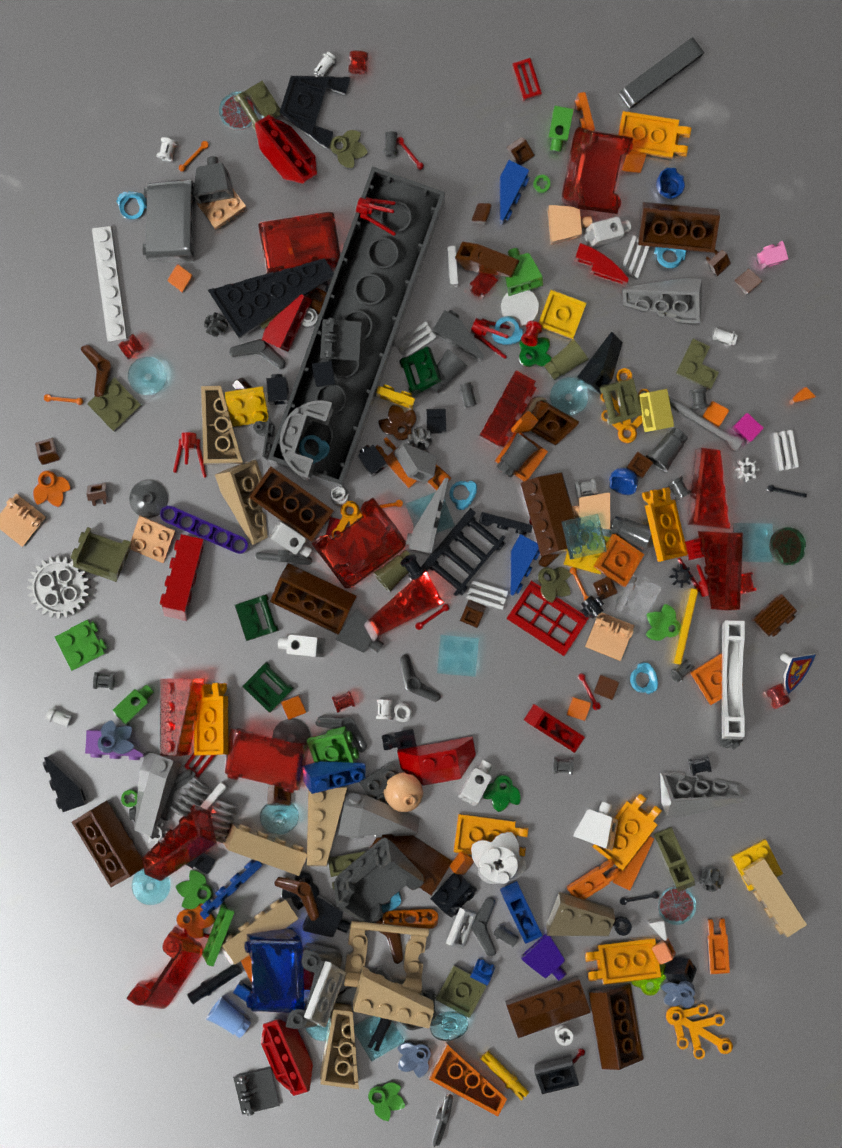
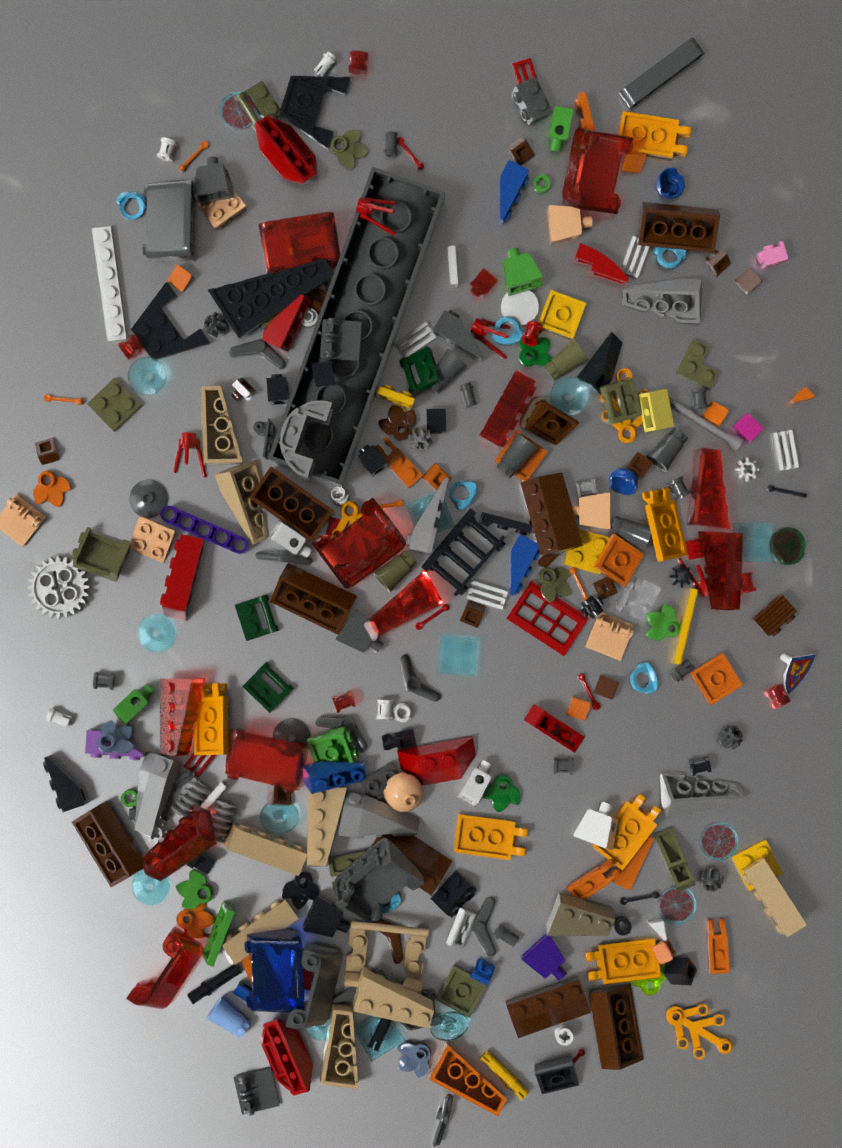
bright green plate [55,619,107,671] -> none
reddish brown piece [81,344,111,397] -> none
reddish brown tile [86,483,108,506] -> none
blue wing [200,859,263,920] -> none
yellow plate [225,386,269,427] -> none
reddish brown piece [274,877,319,921] -> none
white torso [278,635,325,657] -> none
orange slope [281,695,306,720] -> none
medium azure piece [299,435,330,464] -> none
white tile [304,961,346,1028] -> none
bright green plate [368,1082,405,1121] -> none
orange beam [382,909,438,929] -> none
light grey slope [394,443,437,483] -> none
black bush [400,554,425,580] -> none
orange slope [450,851,474,875] -> none
reddish brown slope [455,242,519,278] -> none
white brick [471,832,526,884] -> none
reddish brown slope [472,203,492,226] -> none
blue slope [500,881,543,944] -> none
orange slope [511,411,538,433] -> none
clear light blue plate [562,514,607,560] -> none
white torso [583,217,631,248] -> none
sand blue plate [661,981,695,1008] -> none
white pin [712,328,738,346] -> none
white arch [722,620,745,740] -> none
none -> black wing [131,282,211,361]
none -> clear light blue dish [138,614,176,652]
none -> dark grey bracket [512,77,553,125]
none -> clear light blue tile [699,822,738,861]

